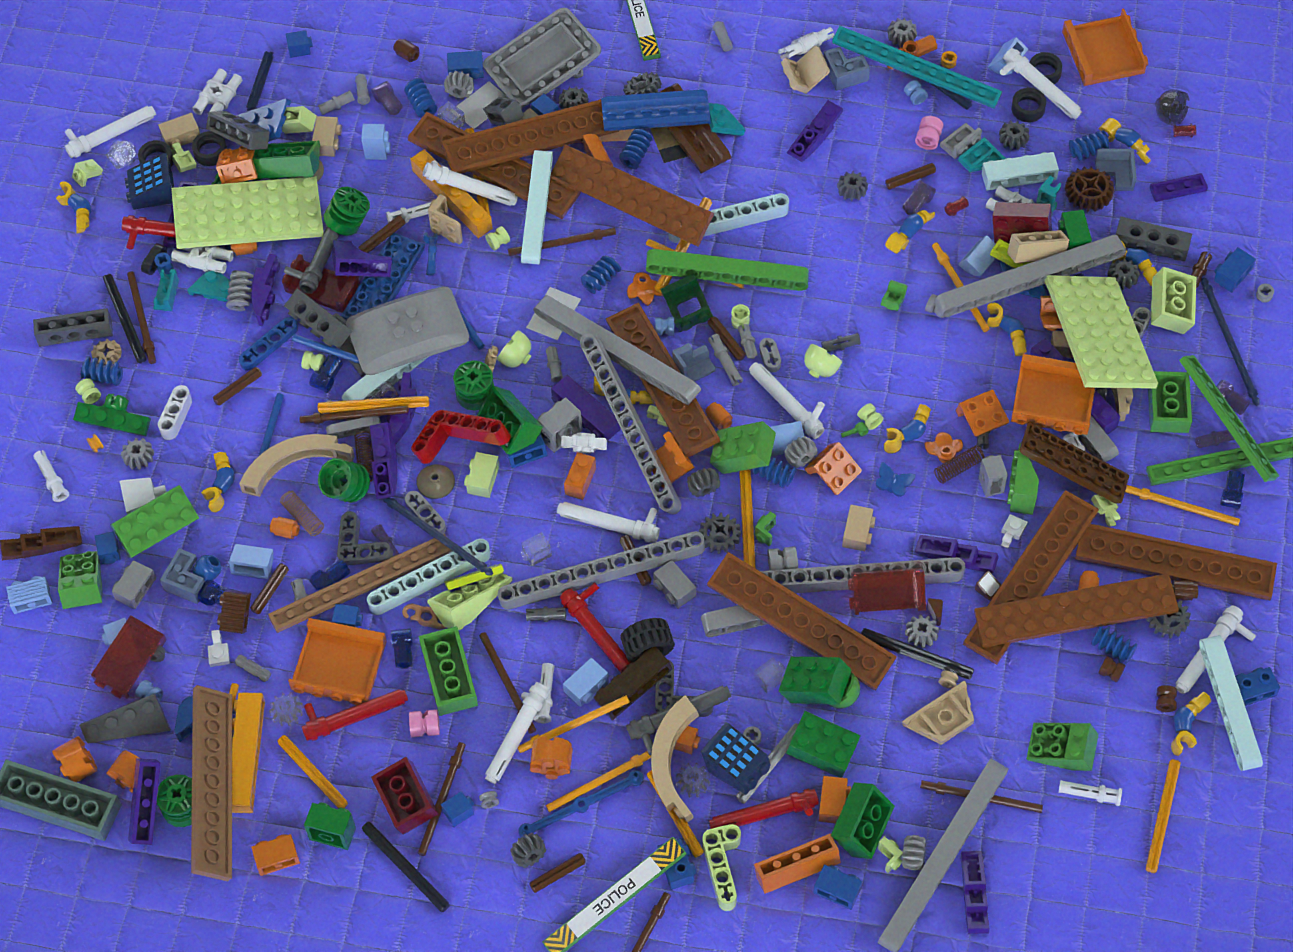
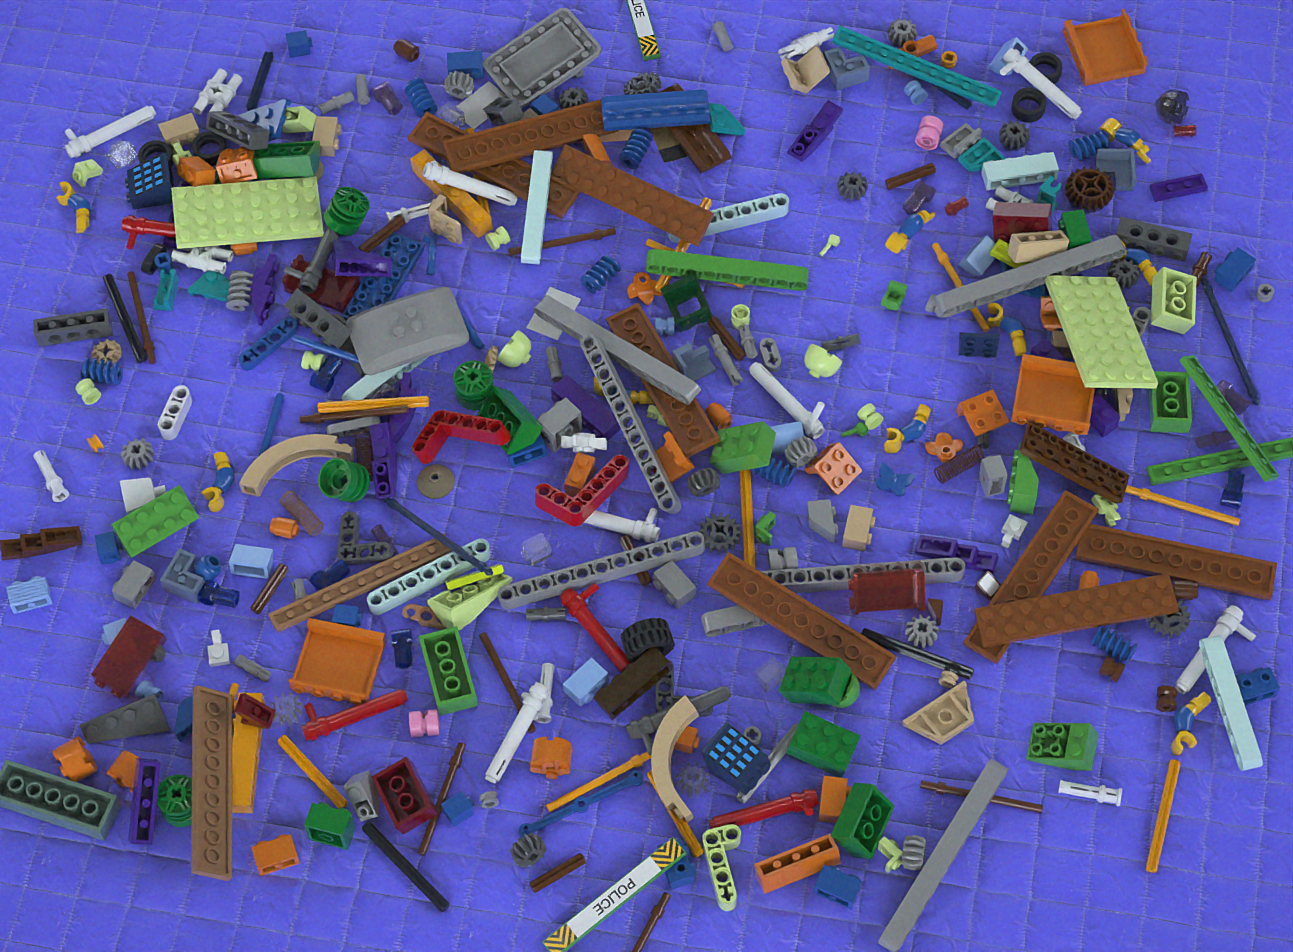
bright green slope [58,551,103,609] -> none
green plate [73,394,151,437] -> none
reddish brown axle [213,367,262,405] -> none
reddish brown brick [217,590,251,634] -> none
light blue brick [361,124,391,160] -> none
light grey beam [405,491,446,534] -> none
yellowish green brick [464,452,500,498] -> none
light orange bar [518,695,630,753] -> none
dark purple slope [961,851,989,934] -> none
light grey beam [1078,416,1119,462] -> none
none -> orange brick [177,156,216,187]
none -> dark red slope [234,693,276,729]
none -> light grey slope [343,770,379,822]
none -> red beam [535,455,629,527]
none -> light grey slope [806,499,838,543]
none -> yellowish green hand [819,234,840,256]
none -> dark blue bracket [959,332,1000,358]

